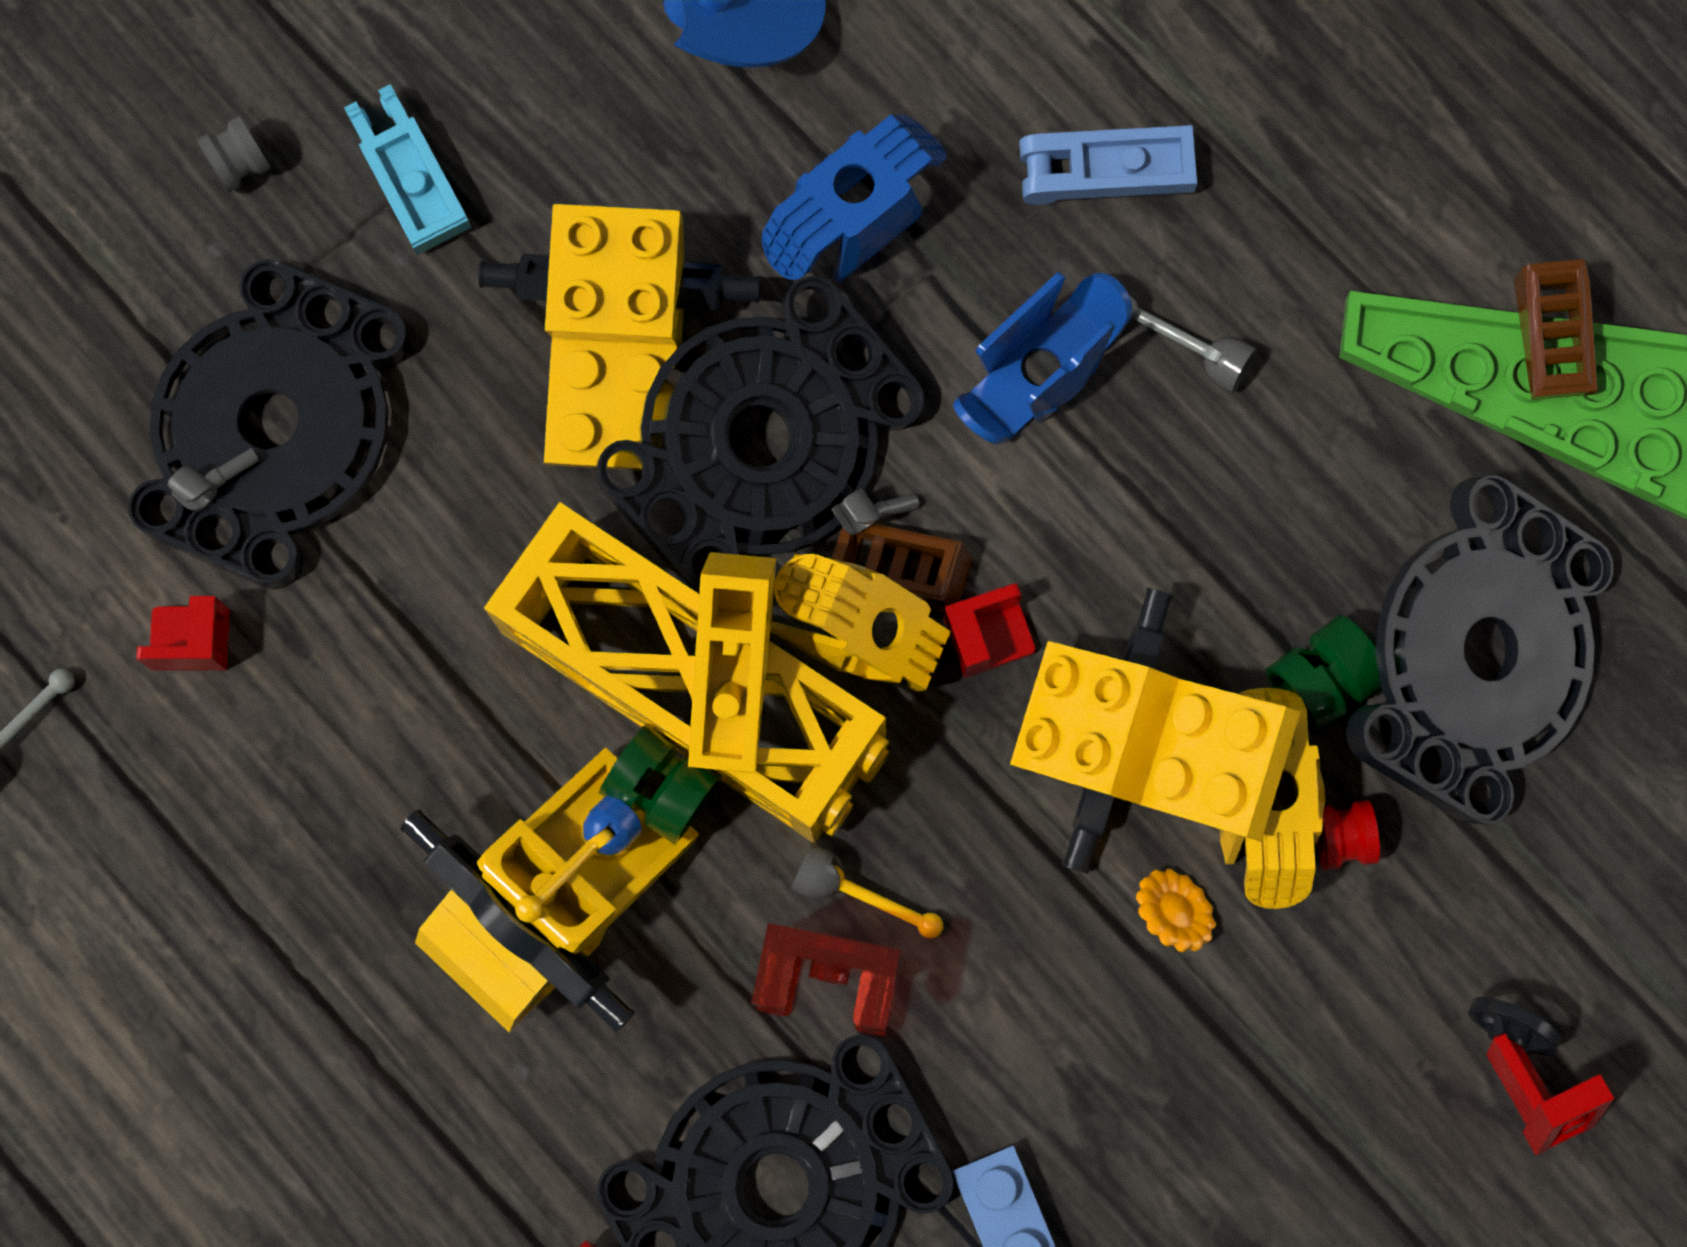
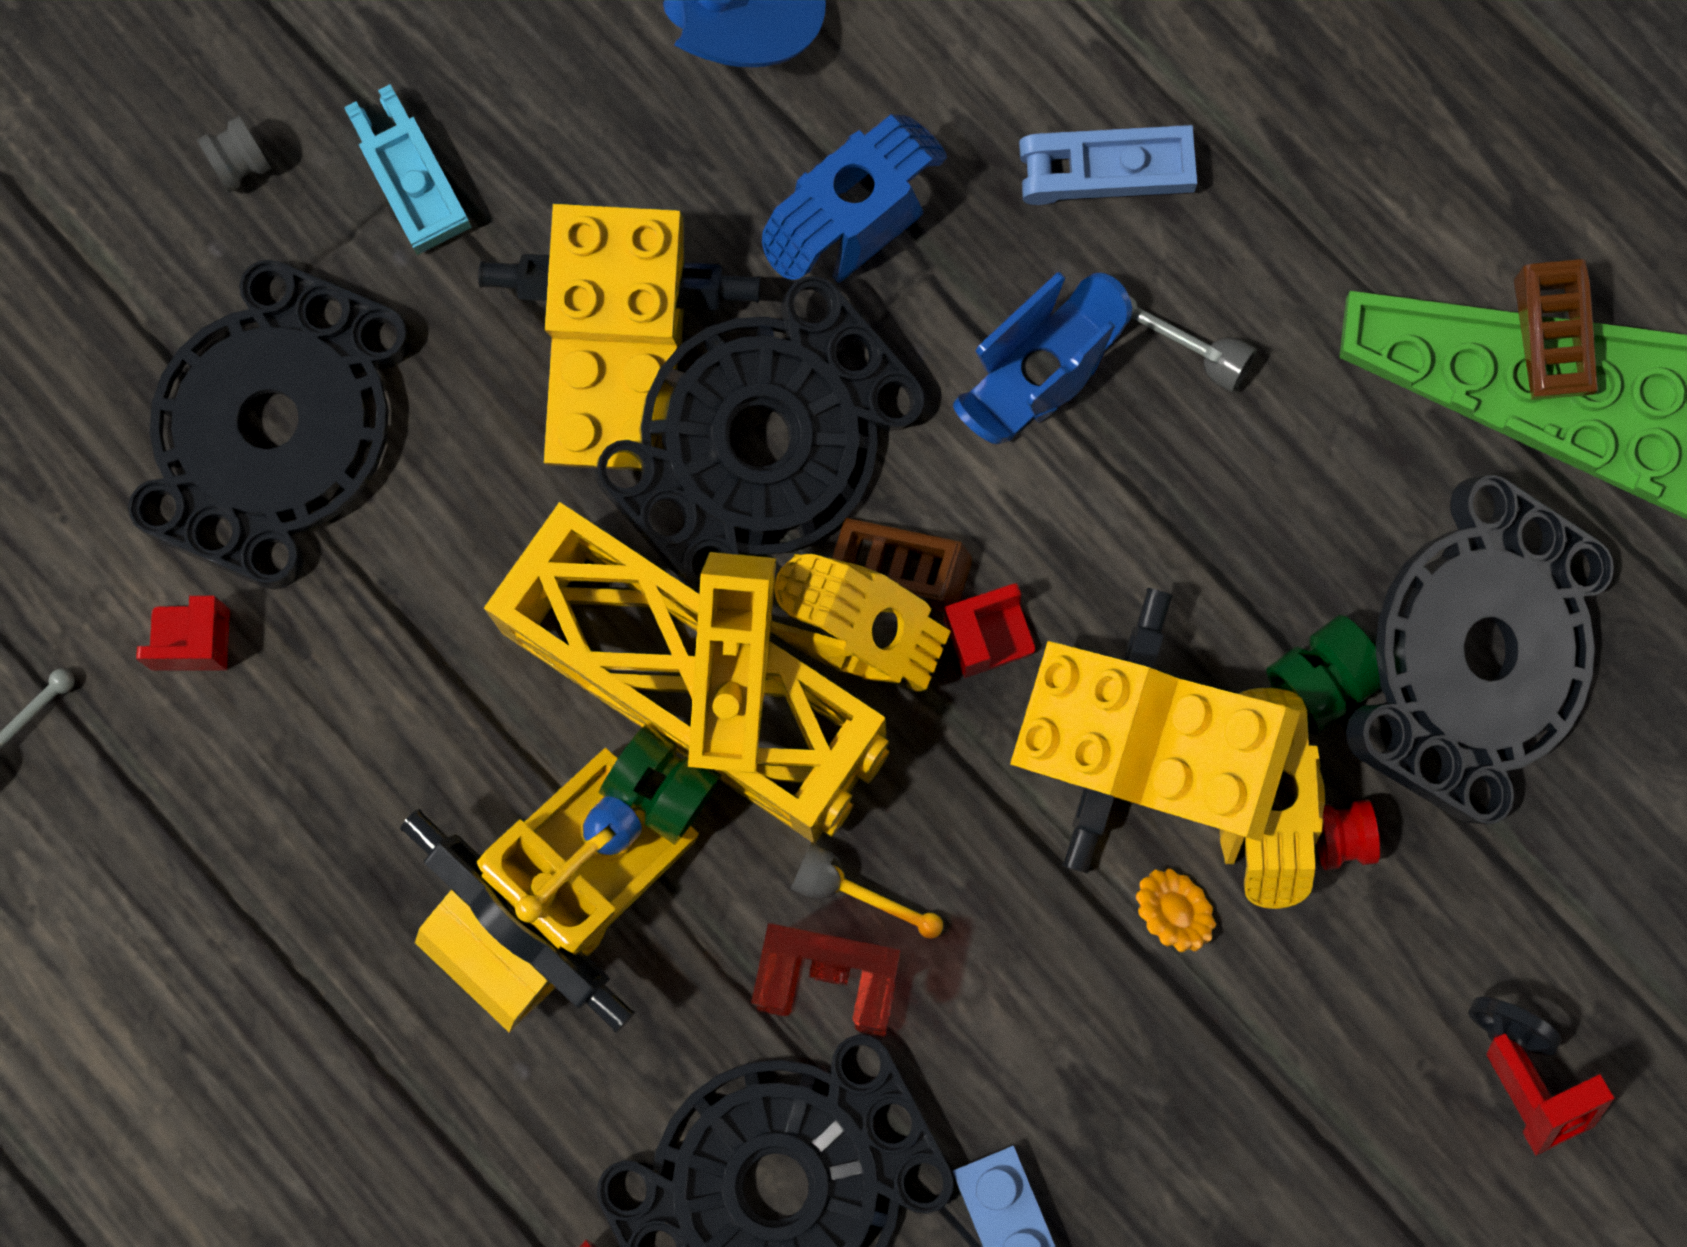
dark grey hand [168,448,259,511] -> none
dark grey hand [831,488,919,535] -> none

